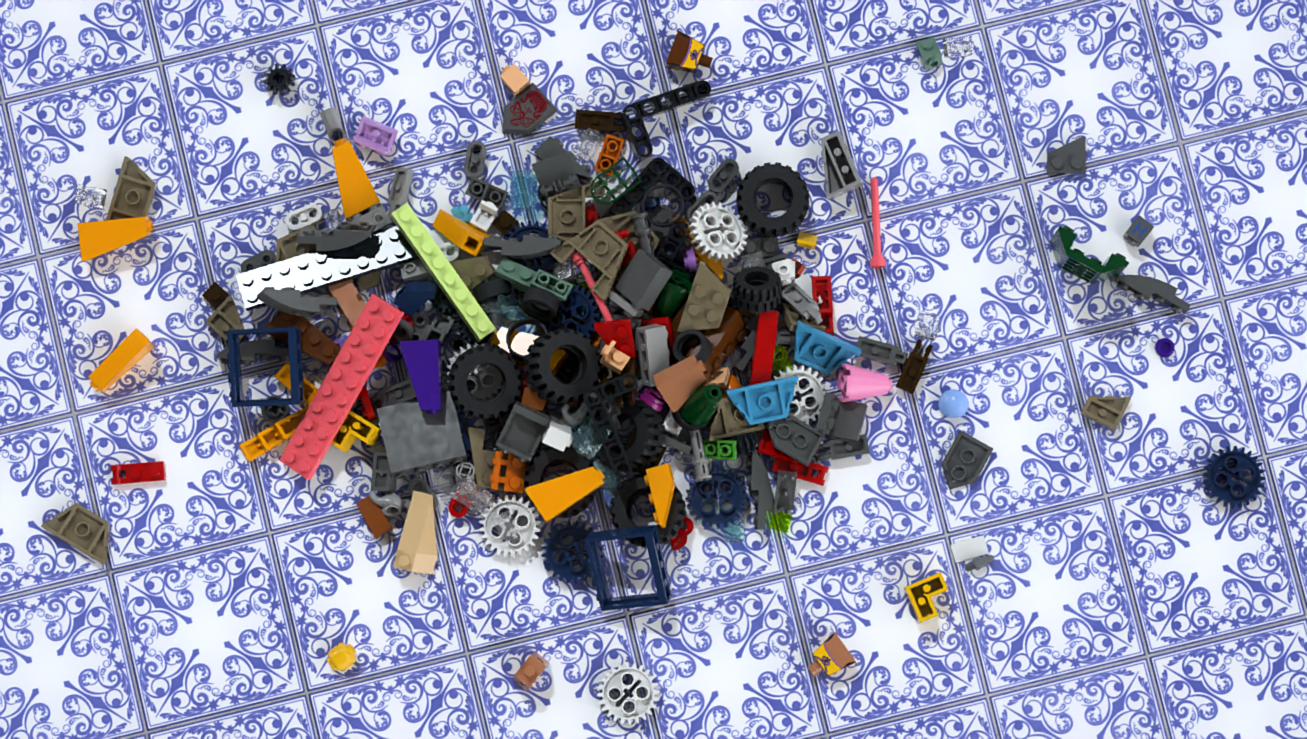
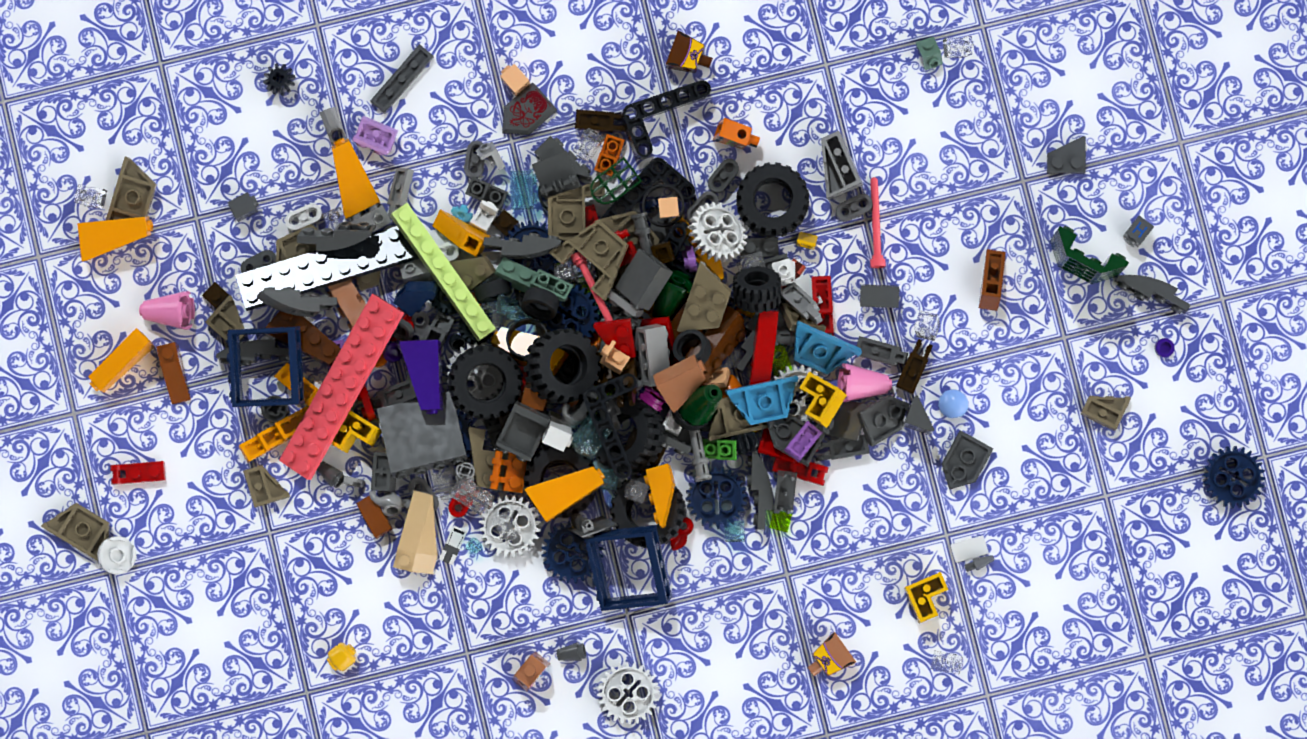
none -> white tile [97,536,137,575]
none -> bright pink cone [139,291,195,330]
none -> dark orange slope [156,342,191,405]
none -> dark grey brick [227,192,259,222]
none -> dark tan wing [243,465,290,508]
none -> dark grey cone [317,461,344,488]
none -> light grey tile [343,476,365,488]
none -> dark grey tile [370,44,434,114]
none -> white sticker [439,526,467,565]
none -> clear light blue hinge [466,538,483,555]
none -> light grey bracket [476,142,505,170]
none -> dark grey cone [557,642,586,661]
none -> dark grey hinge [568,513,617,539]
none -> clear bracket [624,479,649,503]
none -> dark brown plate [651,241,675,263]
none -> light nougat tile [658,197,679,219]
none -> orange torso [713,118,760,149]
none -> medium lavender plate [784,421,823,462]
none -> yellow brick [799,372,847,428]
none -> flat silver plate [836,194,872,222]
none -> dark grey tile [857,395,910,447]
none -> dark grey hinge [860,284,899,308]
none -> dark grey slope [903,395,934,435]
none -> clear bracket [930,650,963,675]
none -> dark orange slope [978,249,1006,311]

